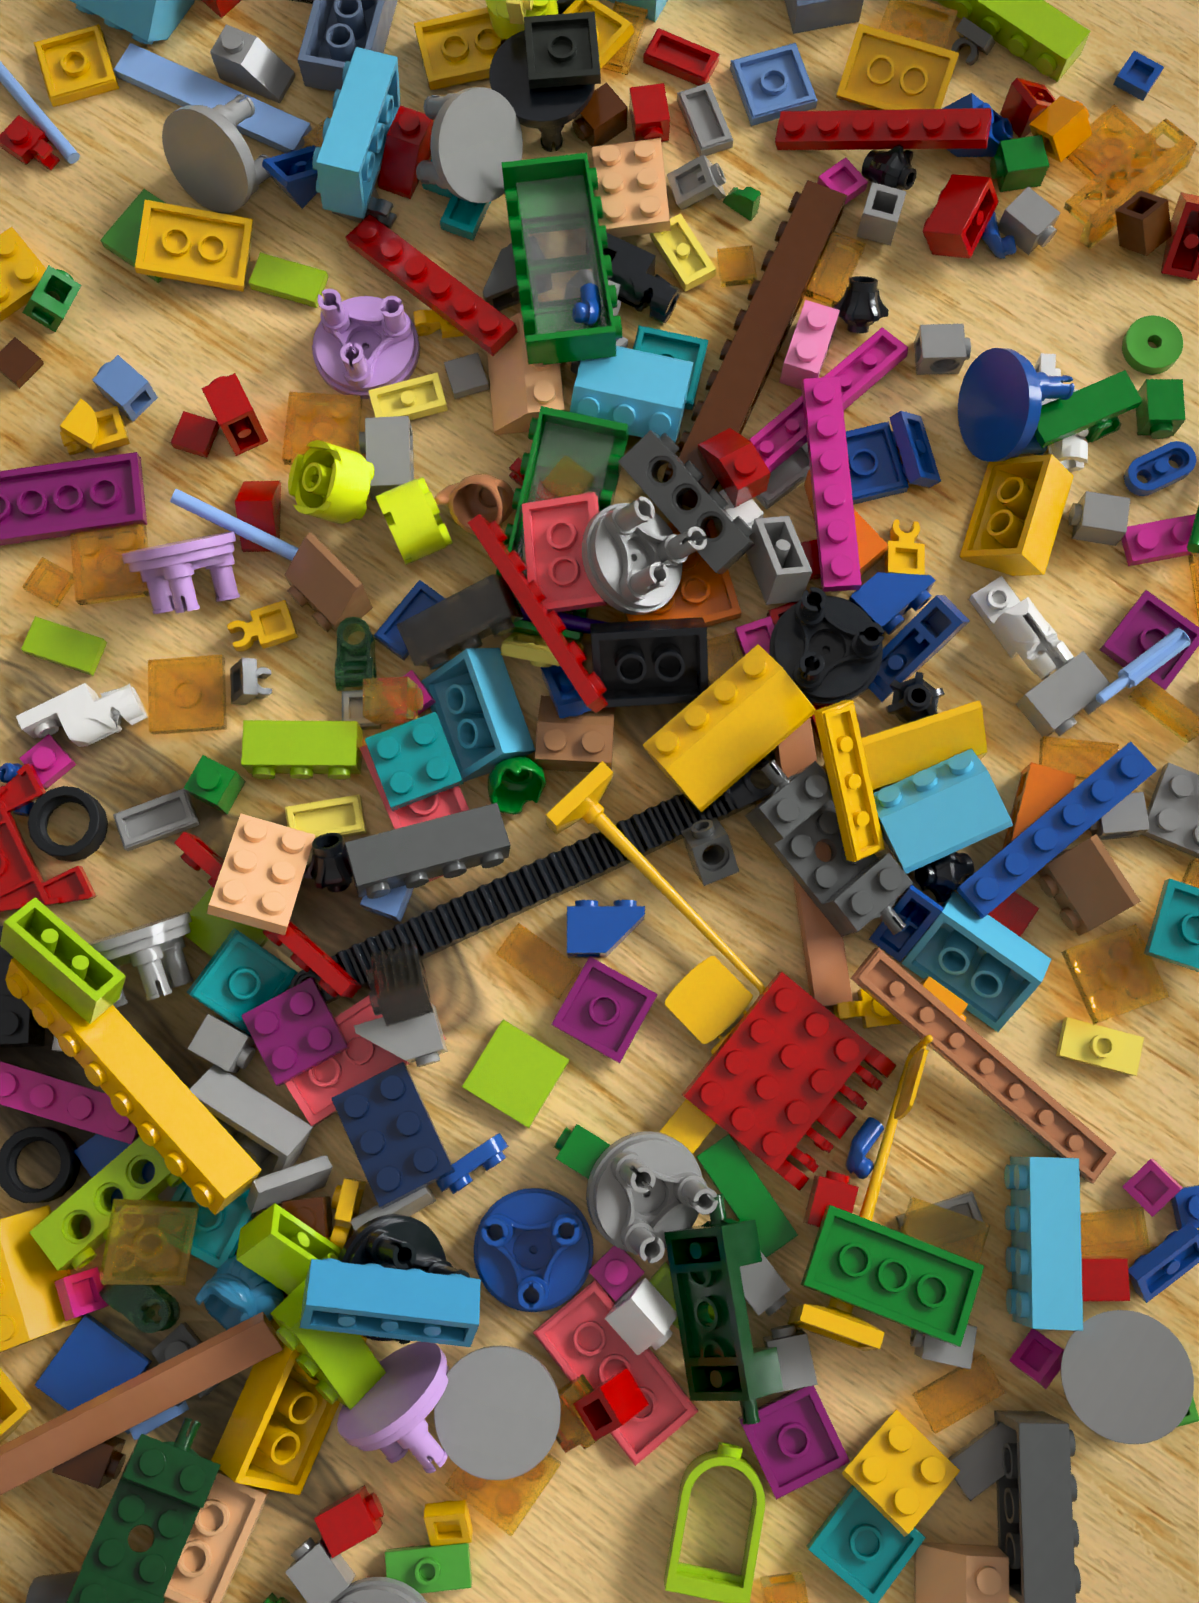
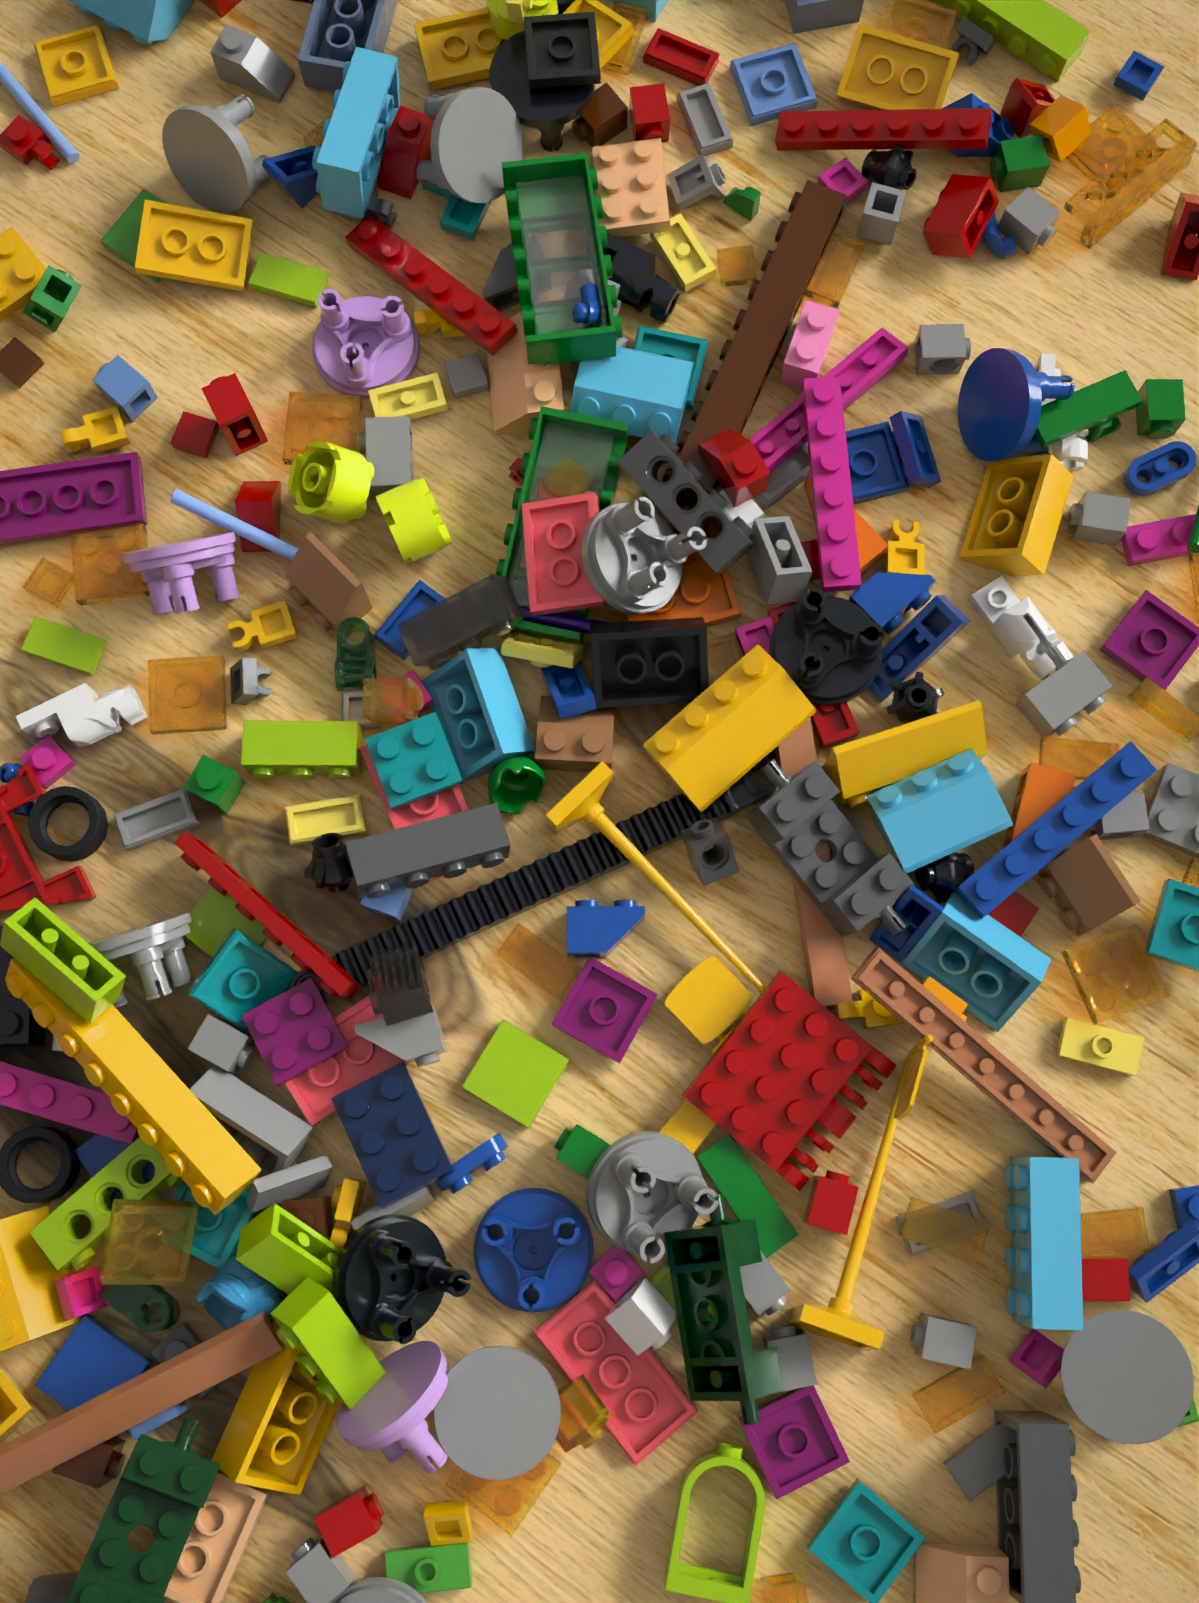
yellow tile [60,399,99,450] -> none
light blue tile [114,43,312,153] -> none
light nougat plate [207,813,316,935] -> none
dark azure brick [300,1258,481,1347] -> none
nougat piece [434,474,514,535] -> none
red plate [467,514,609,713] -> none
red brick [573,1368,649,1441] -> none
green plate [801,1205,984,1347] -> none
yellow tile [814,700,885,862] -> none
black rock [832,276,889,333] -> none
yellow plate [841,1409,960,1537] -> none
blue arm [846,1117,884,1179] -> none
light blue axle [1096,628,1190,704] -> none
reddish brown brick [1115,190,1172,256] -> none
bright green piece [1122,315,1183,375] -> none
dark pink plate [1122,1158,1183,1217] -> none

